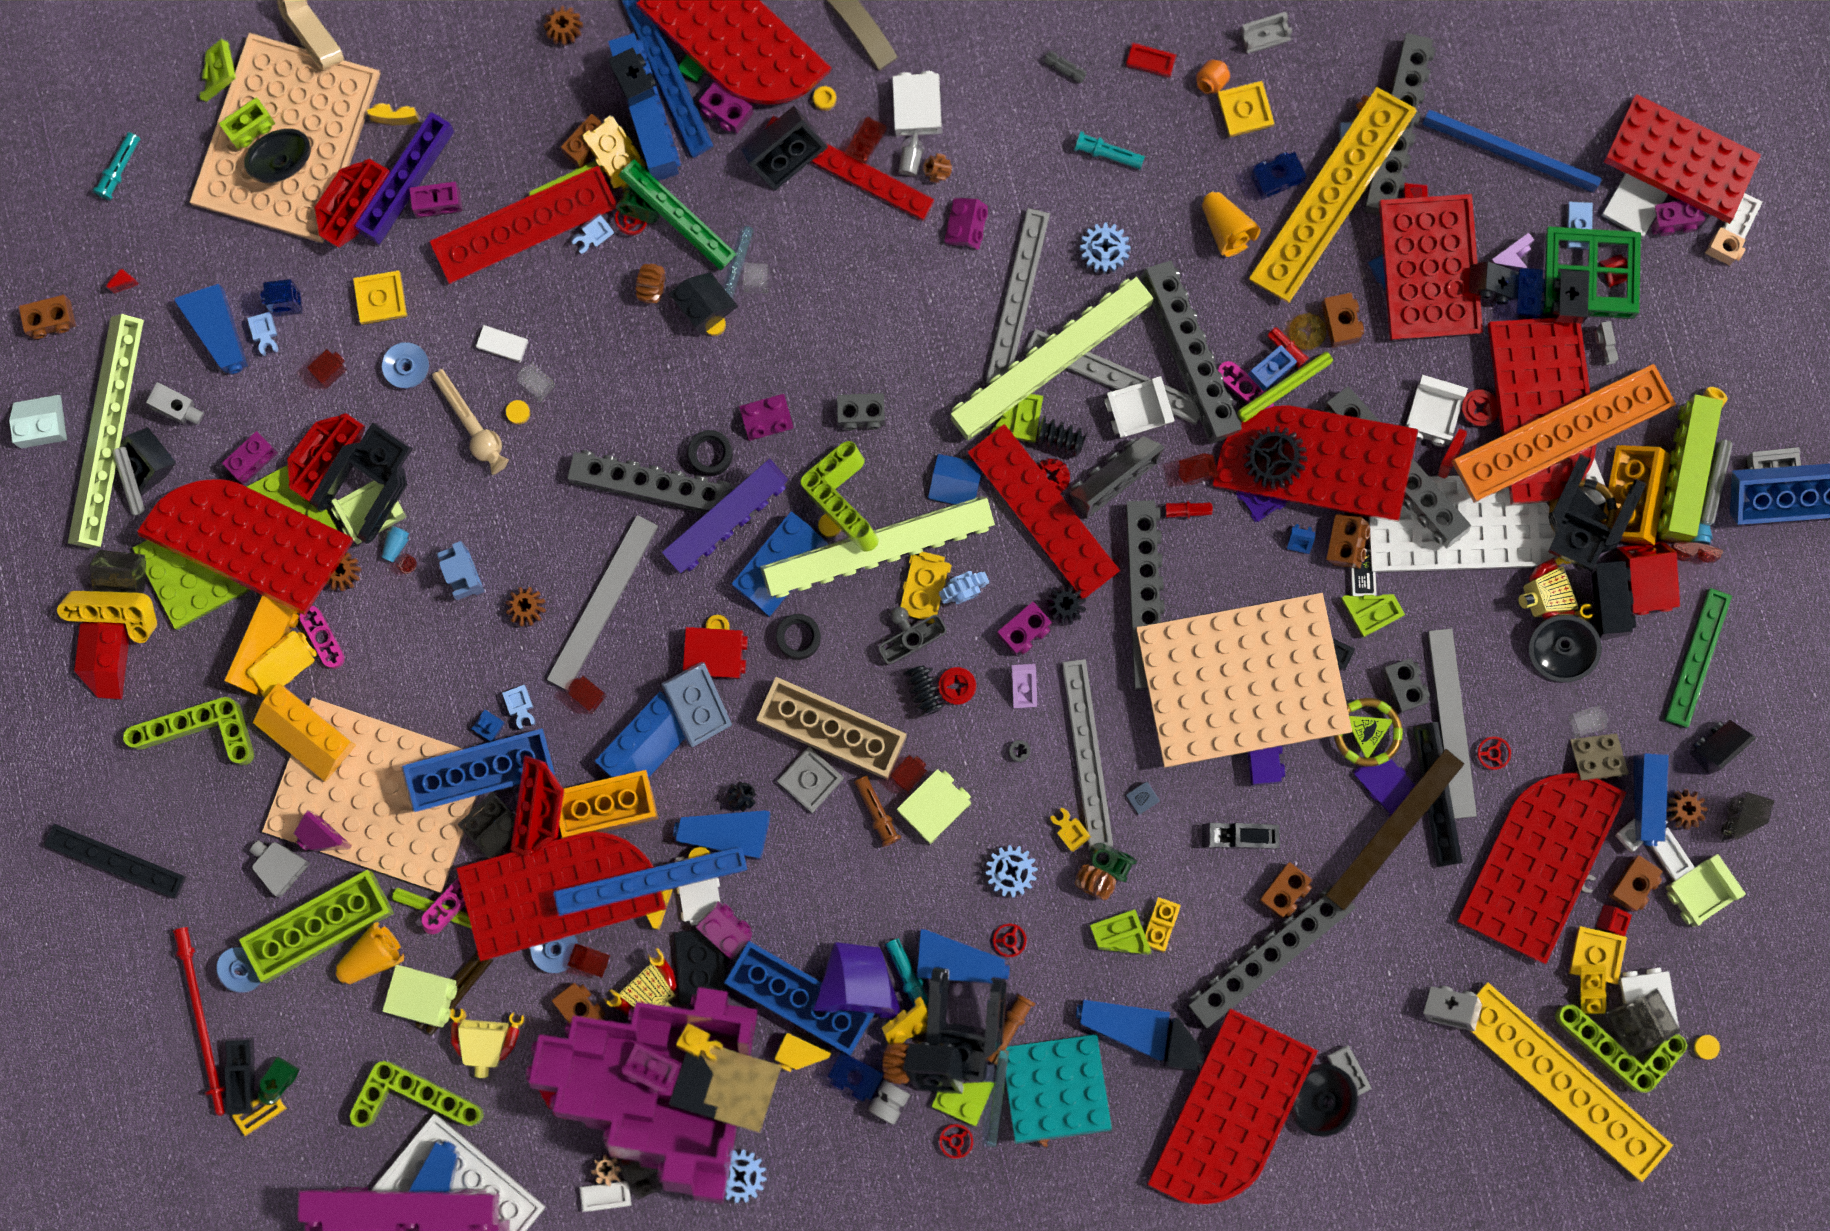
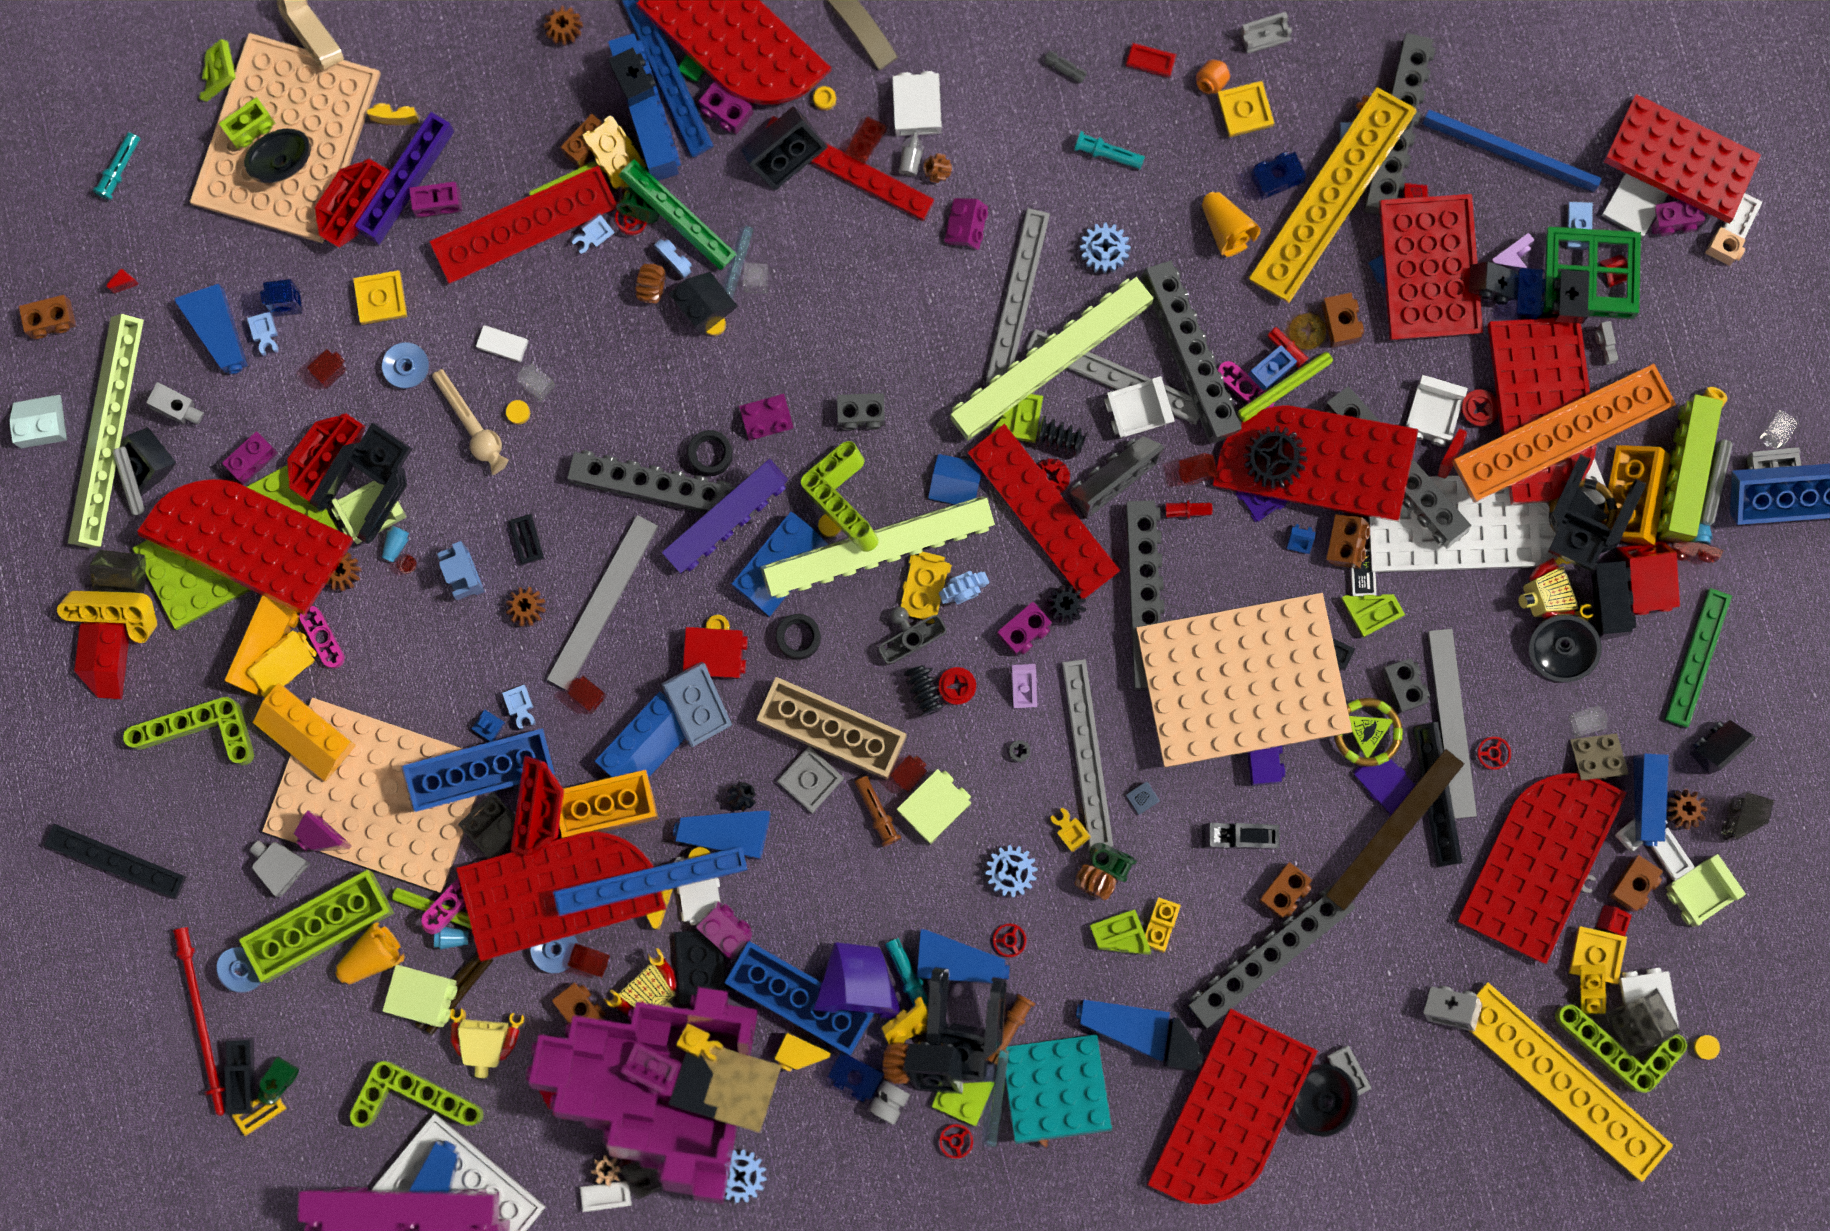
none -> dark azure cone [434,927,468,950]
none -> black tile [509,514,545,566]
none -> light blue plate [654,239,692,278]
none -> clear brick [1759,409,1800,449]

